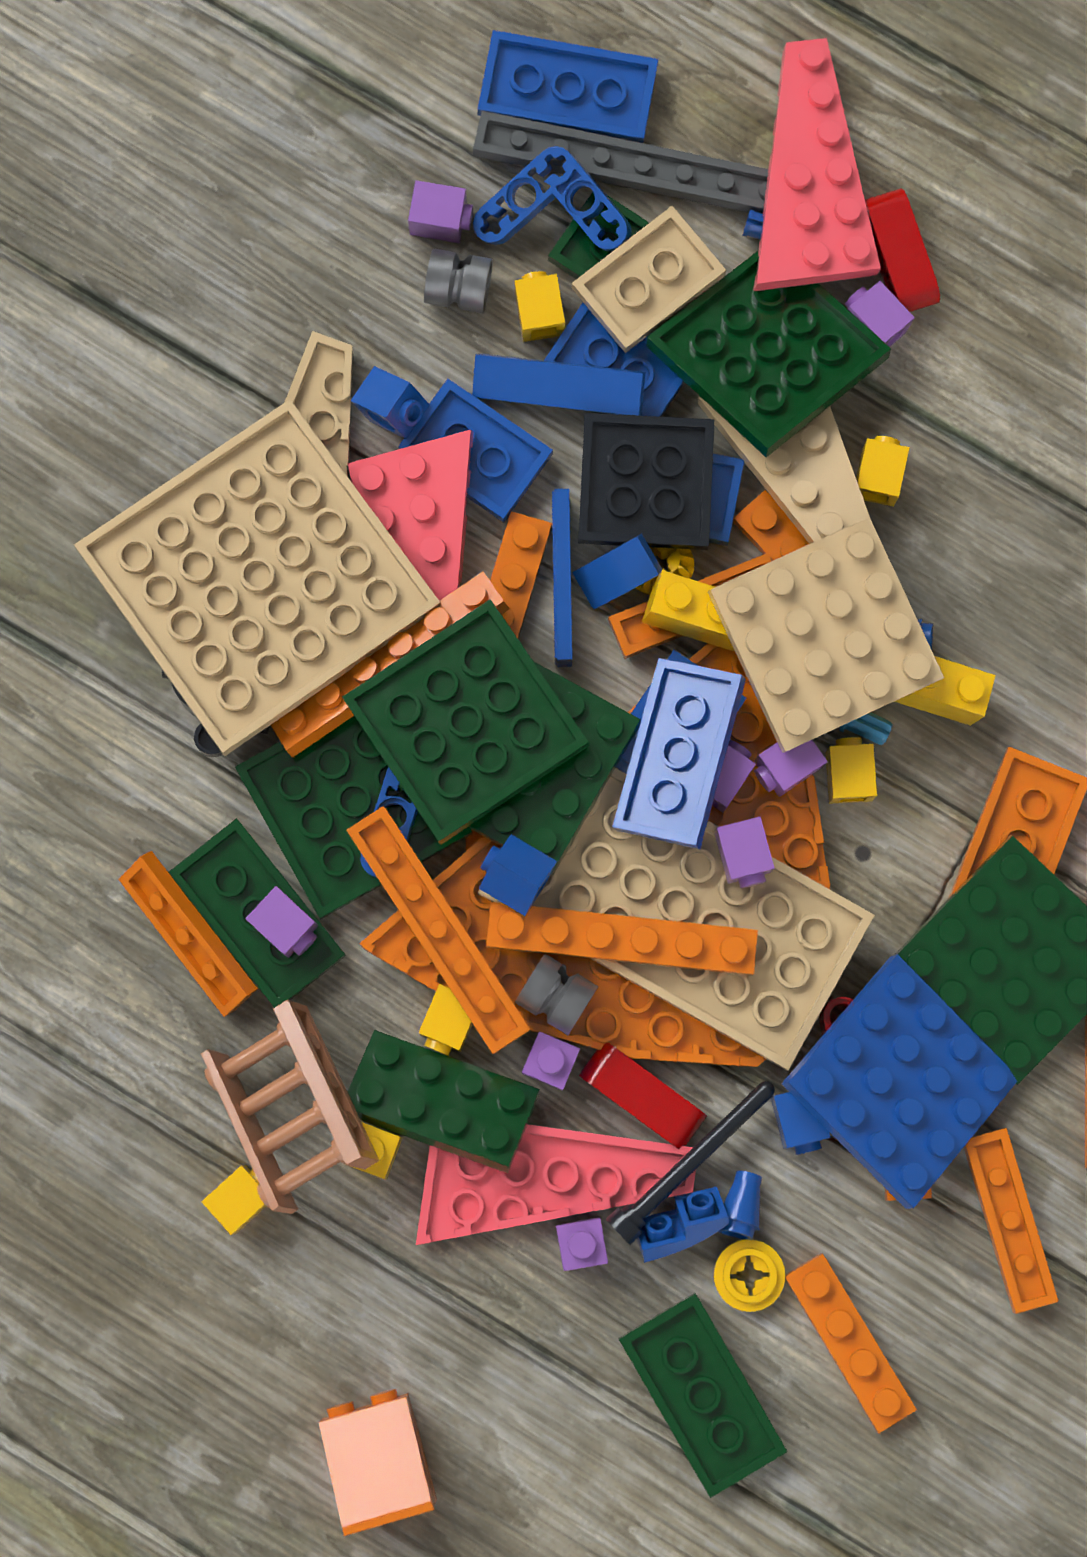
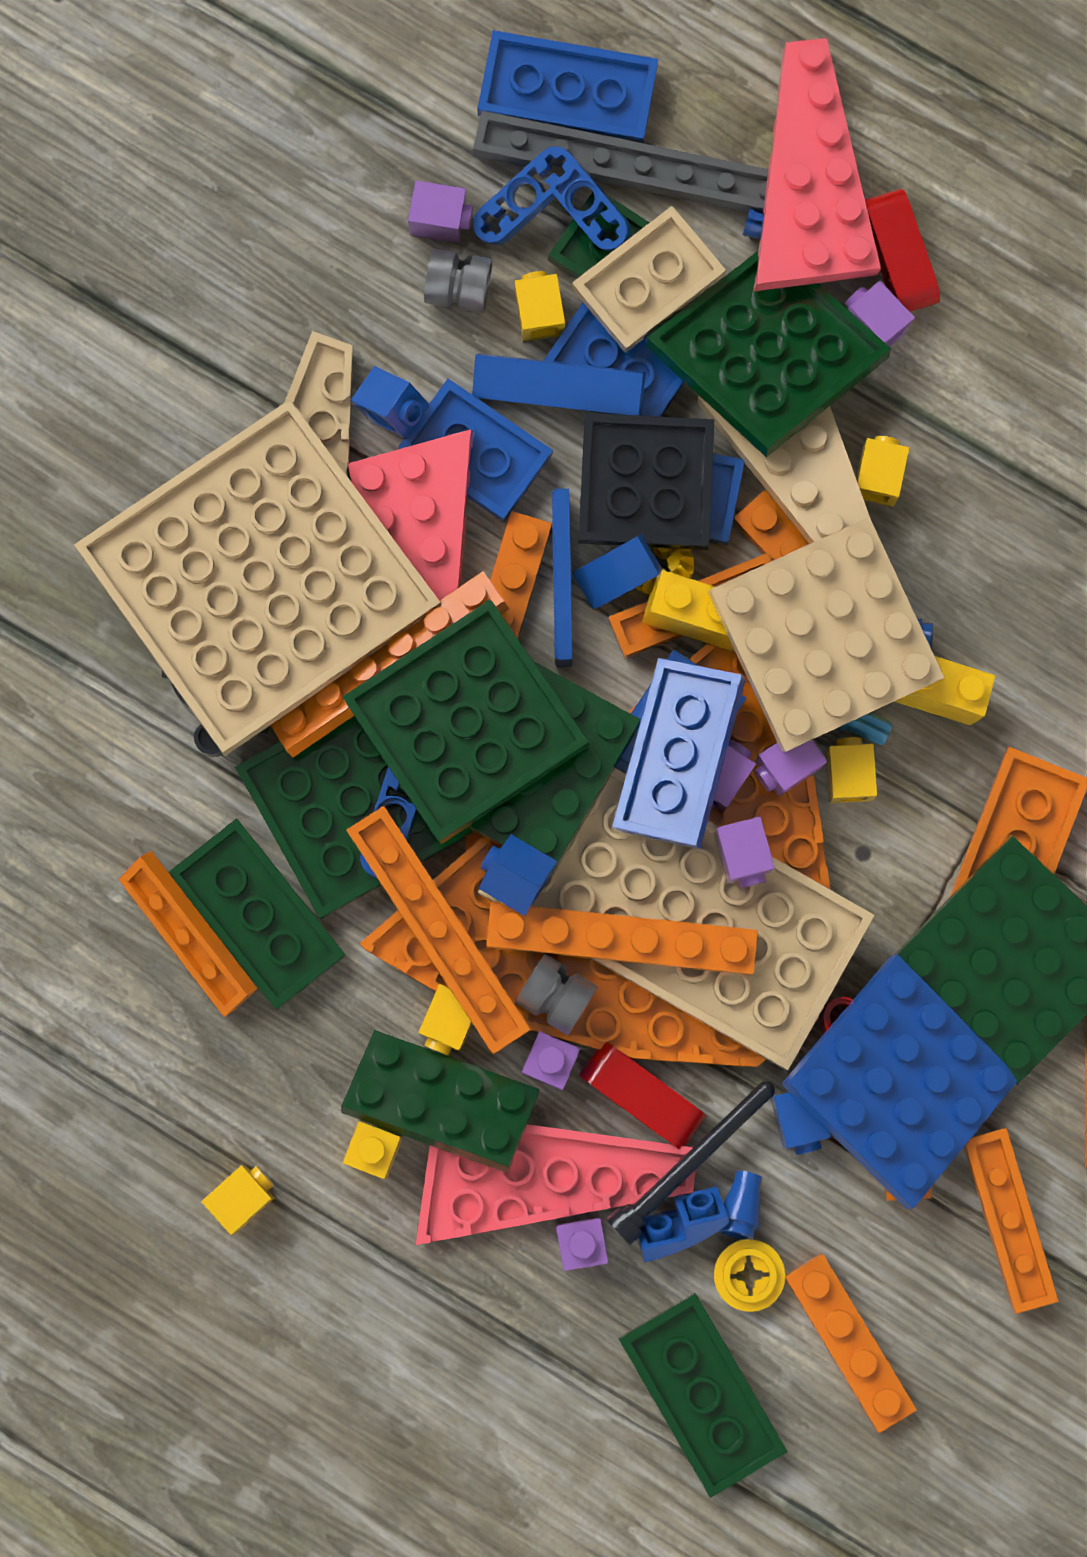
nougat fence [201,1000,380,1214] -> none
medium lavender brick [245,886,318,958] -> none
slope [319,1389,437,1536] -> none

